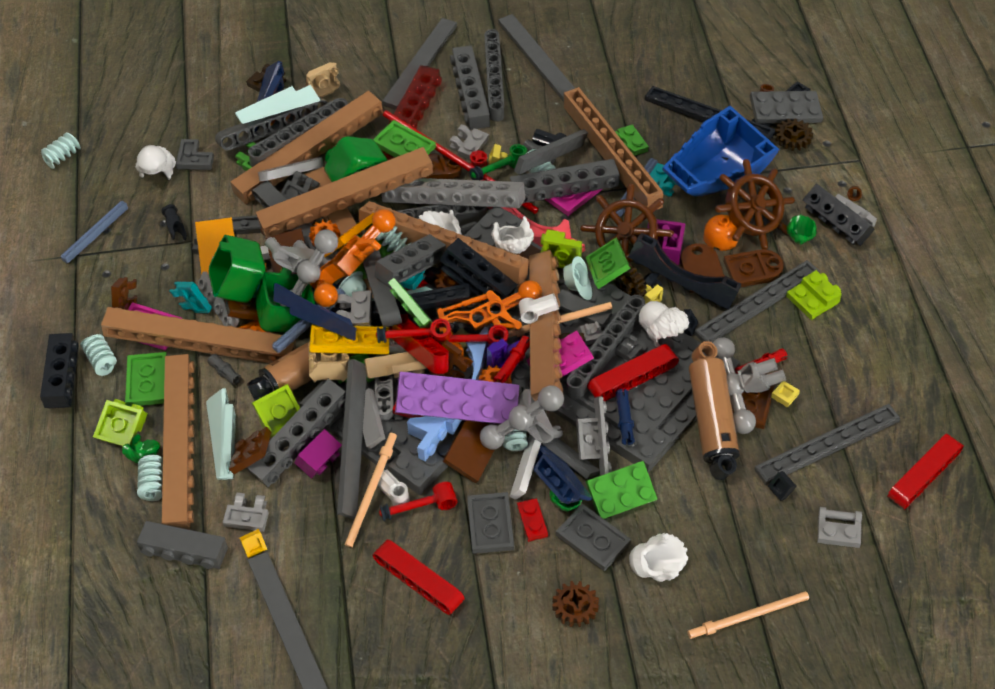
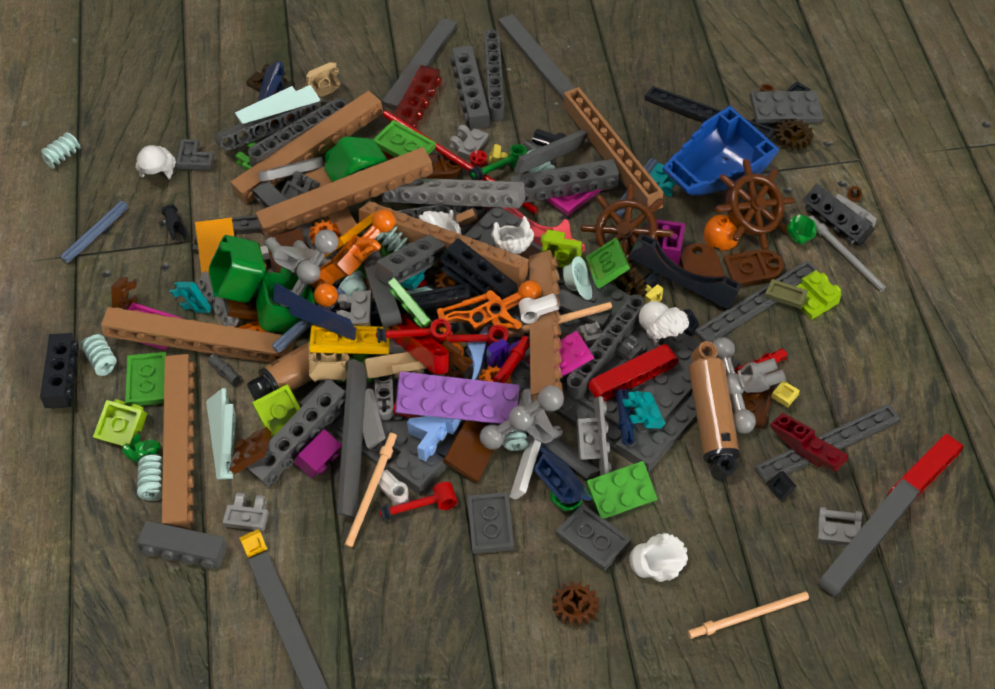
red beam [372,539,465,615] -> none
red plate [517,498,548,542] -> none
bright green plate [615,125,649,156] -> none
none -> medium nougat tile [455,209,479,226]
none -> teal plate [622,391,665,429]
none -> olive tile [765,279,808,309]
none -> dark red slope [770,413,848,472]
none -> light grey bar [809,216,886,292]
none -> dark grey beam [817,479,920,598]

